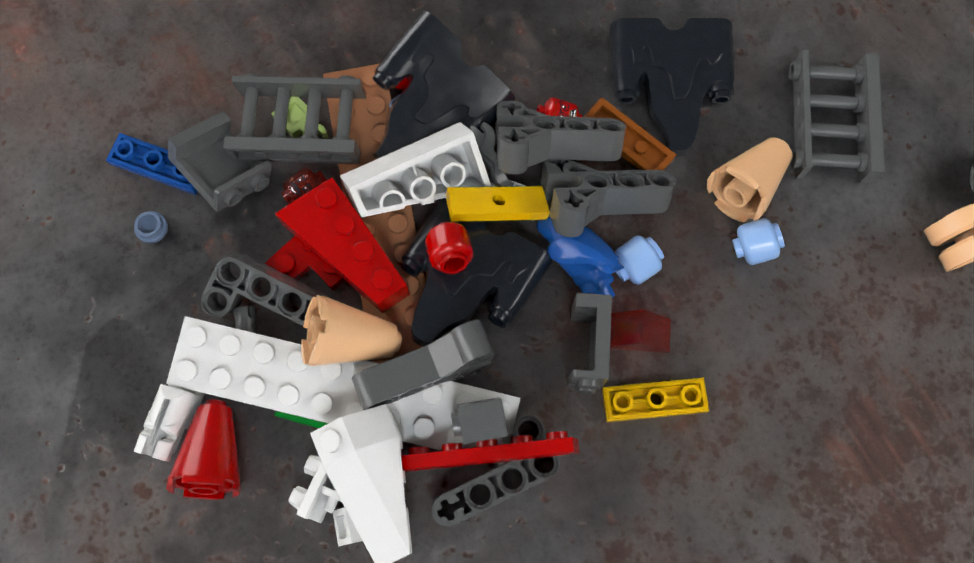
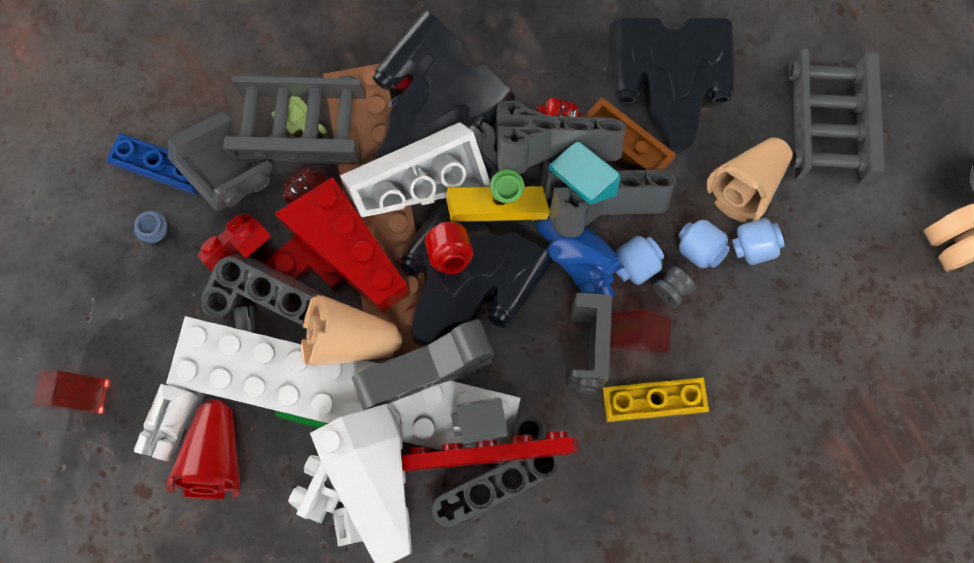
none -> clear red slope [32,370,109,414]
none -> red plate [197,212,271,272]
none -> bright green plate [490,169,524,203]
none -> slope [549,142,621,205]
none -> dark grey wheel [653,266,696,309]
none -> light blue head [678,220,729,268]

